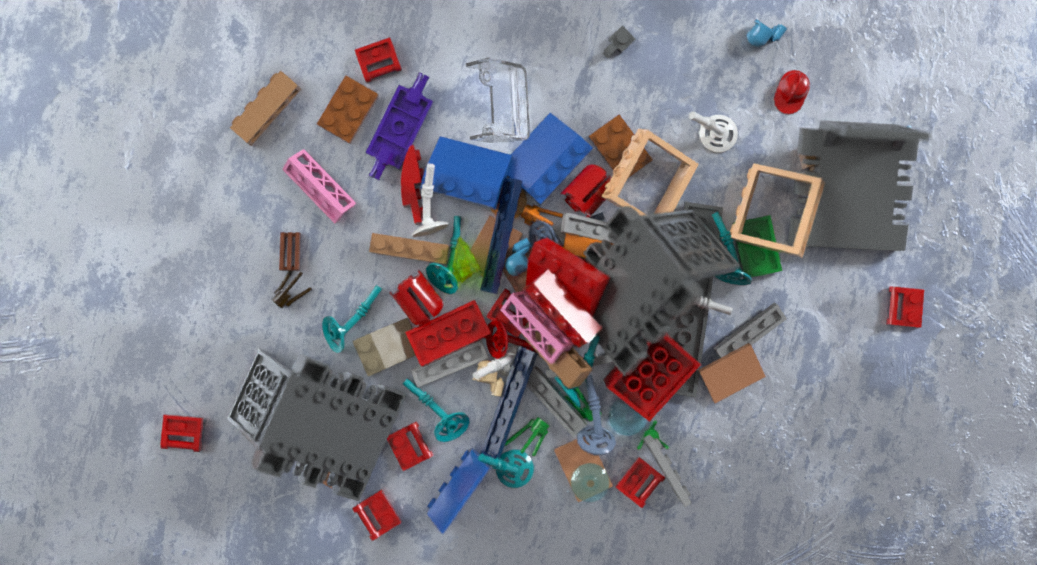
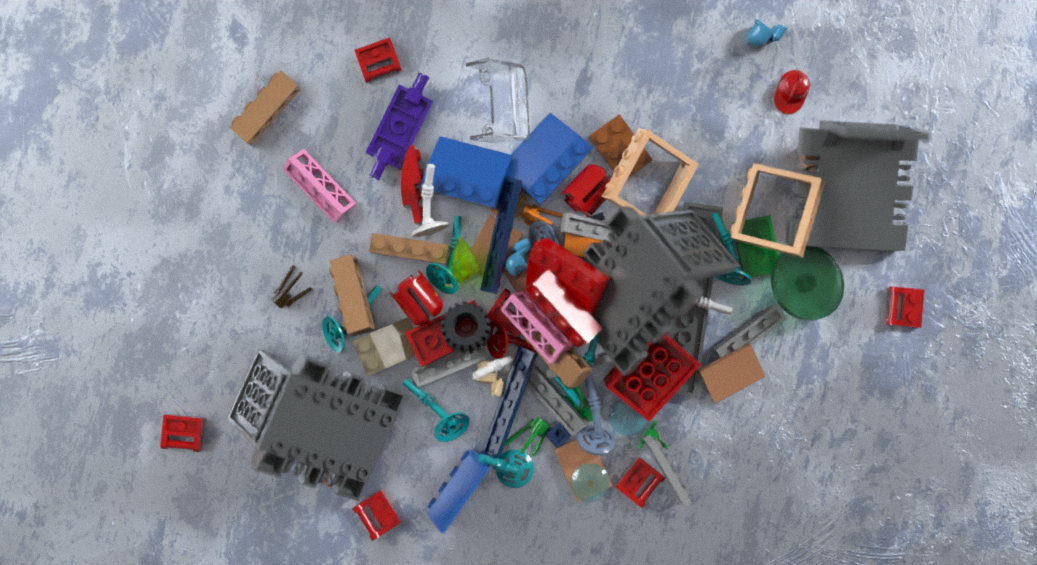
copper tile [279,232,301,271] -> none
dark orange plate [317,75,379,144] -> none
red plate [387,421,434,471] -> none
dark grey plate [603,26,636,58] -> none
white dish [689,112,738,153] -> none
none -> medium nougat brick [329,254,375,337]
none -> black tyre [441,301,491,354]
none -> dark blue tile [544,421,571,449]
none -> clear green dish [771,246,844,321]

